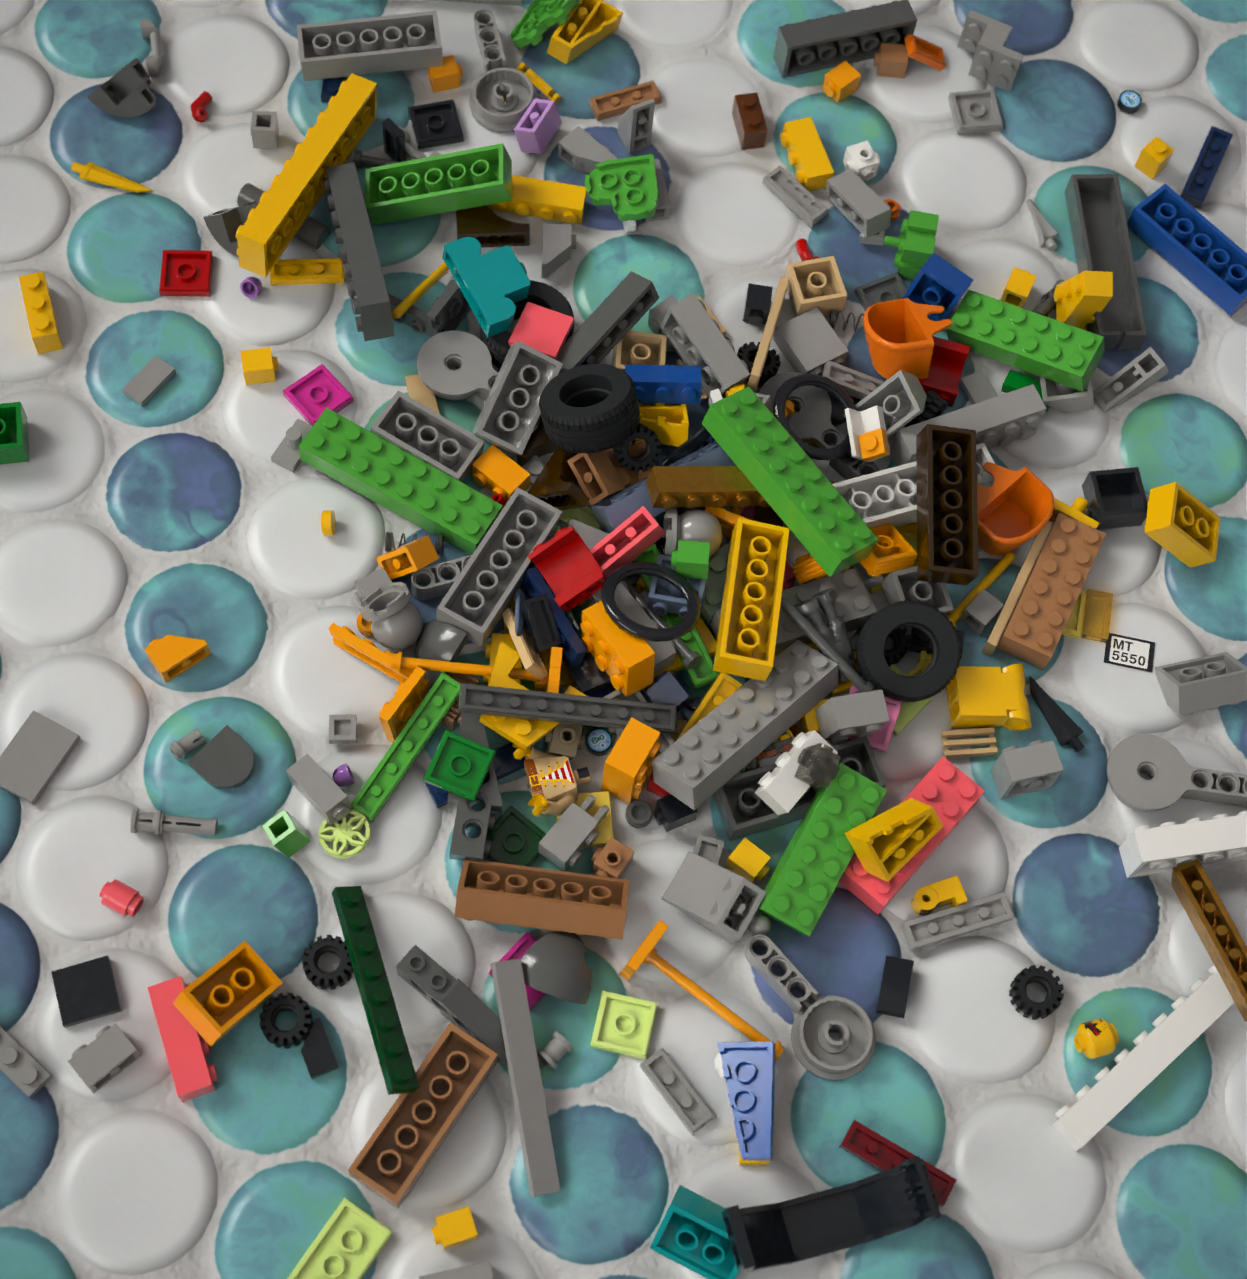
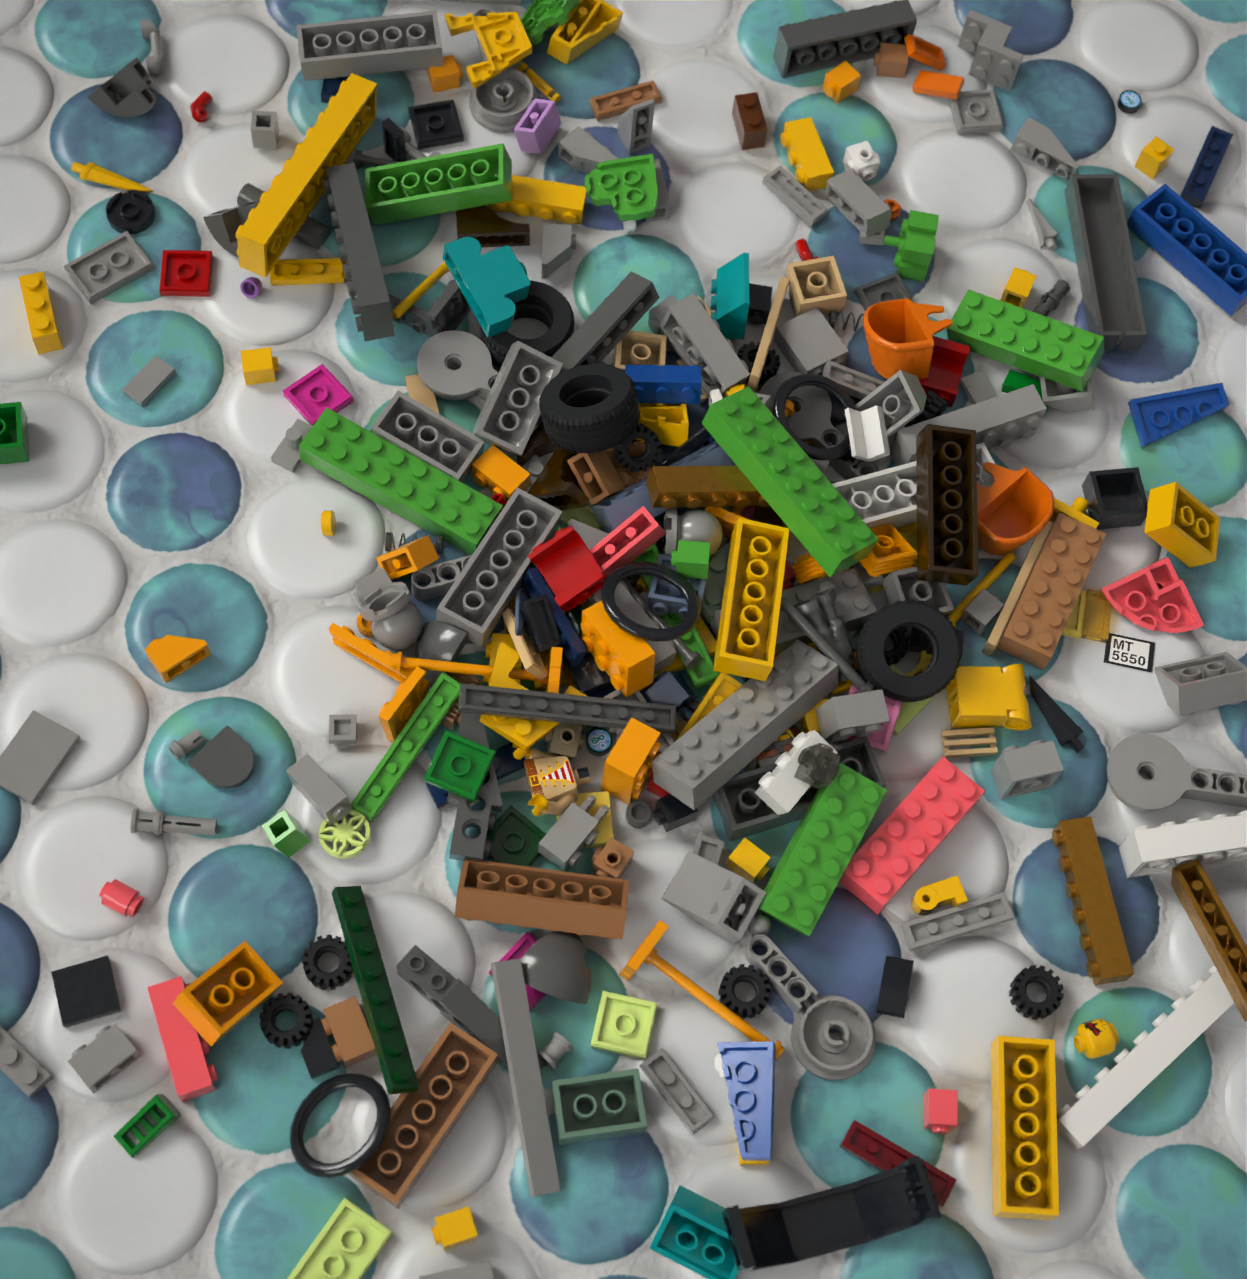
medium lavender hinge [333,763,355,787] -> none
coral tile [508,302,574,360] -> none
yellow wedge [845,798,943,882] -> none
light orange plate [859,428,889,461] -> none
blue brick [902,253,974,321] -> none
yellow wedge [1054,271,1113,330] -> none
light grey slope [1093,347,1169,412] -> none
none -> light grey tile [64,231,154,304]
none -> black tile [106,190,155,234]
none -> green slope [113,1094,181,1158]
none -> black wedge [290,1073,391,1178]
none -> medium nougat brick [321,996,377,1068]
none -> yellow wing [444,12,532,89]
none -> sand green brick [551,1069,647,1145]
none -> teal slope [710,253,750,340]
none -> black tyre [718,964,771,1019]
none -> orange tile [913,70,964,99]
none -> coral brick [923,1089,958,1134]
none -> yellow brick [991,1036,1059,1221]
none -> light grey slope [1011,117,1078,181]
none -> pearl gold brick [1052,816,1134,986]
none -> coral brick [1101,557,1204,633]
none -> blue wing [1128,383,1229,448]

